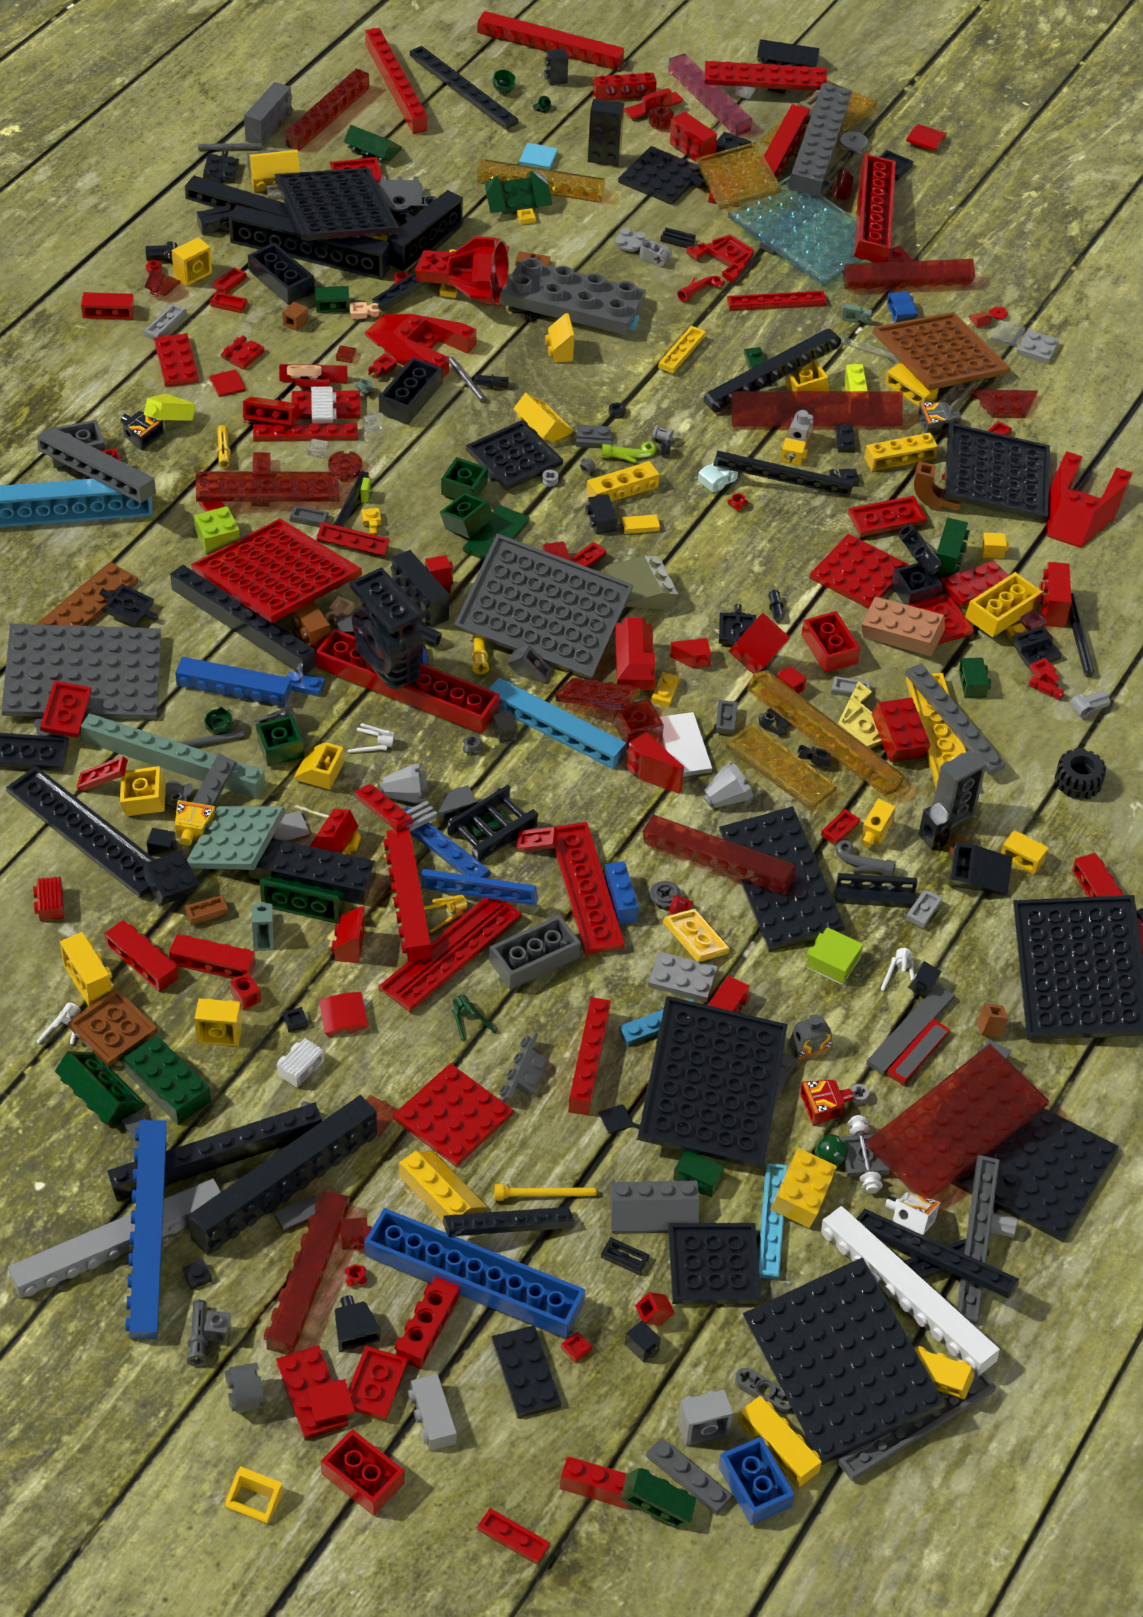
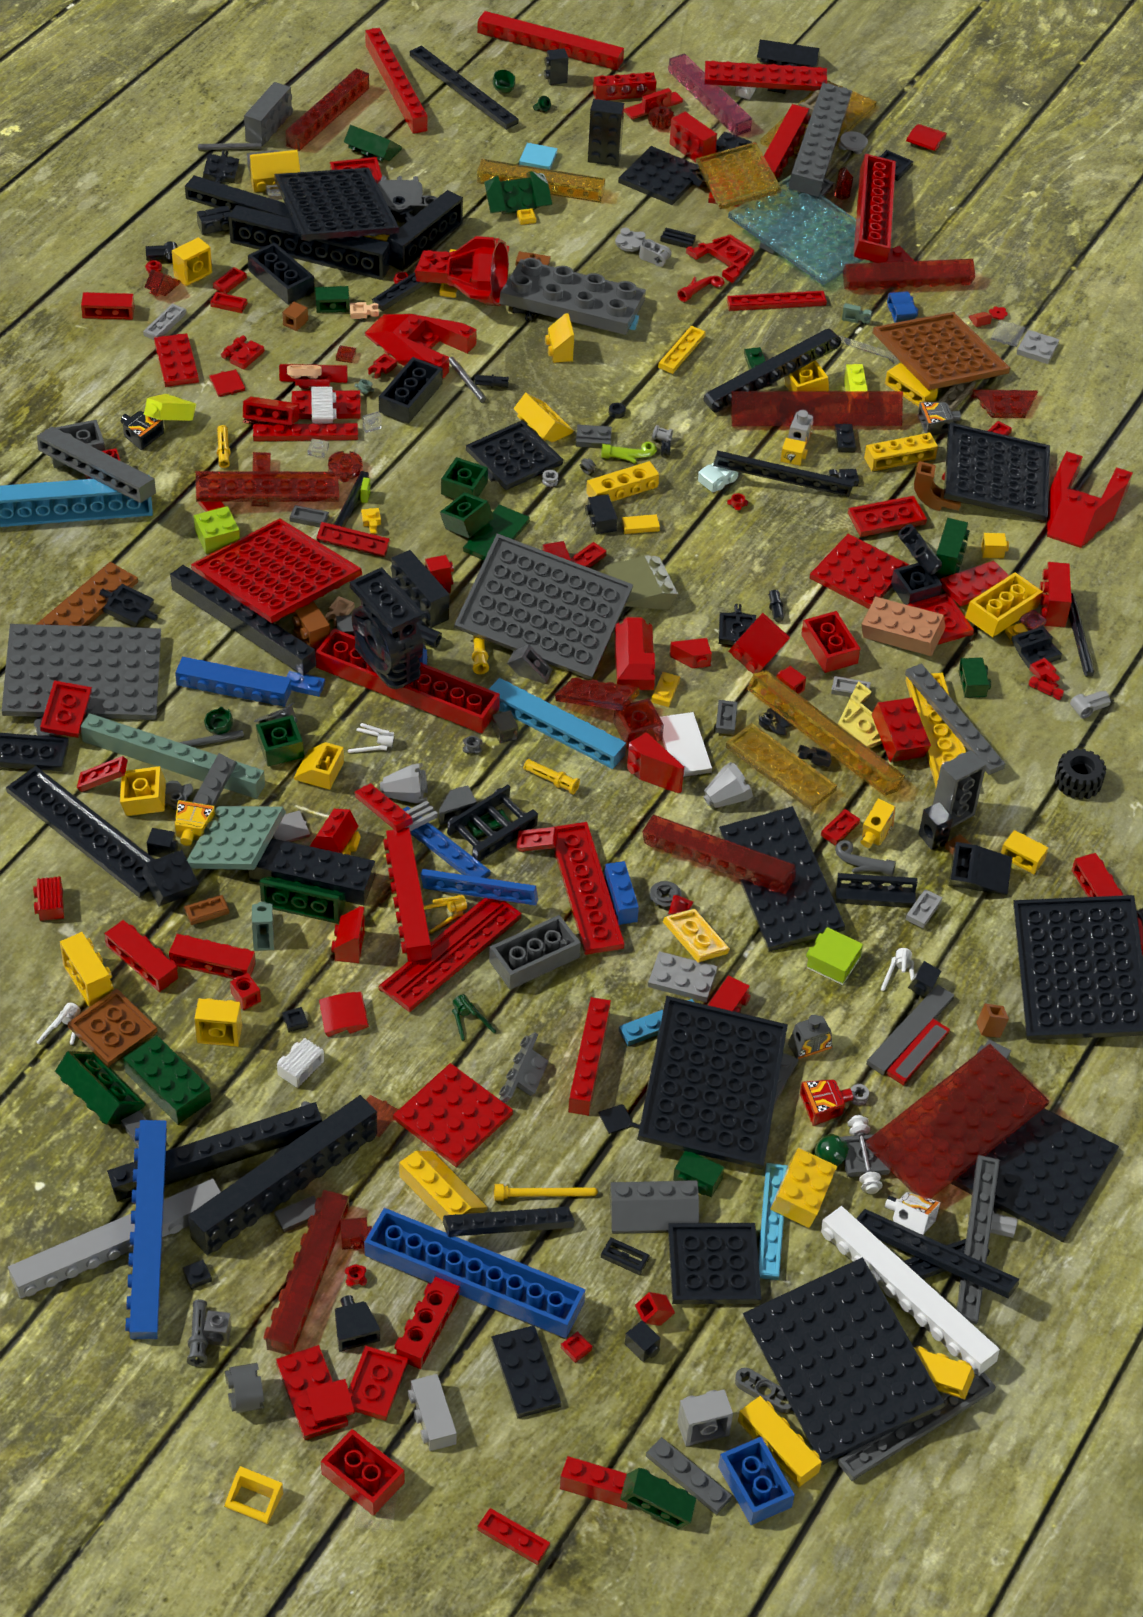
none -> yellow pin [523,759,580,795]

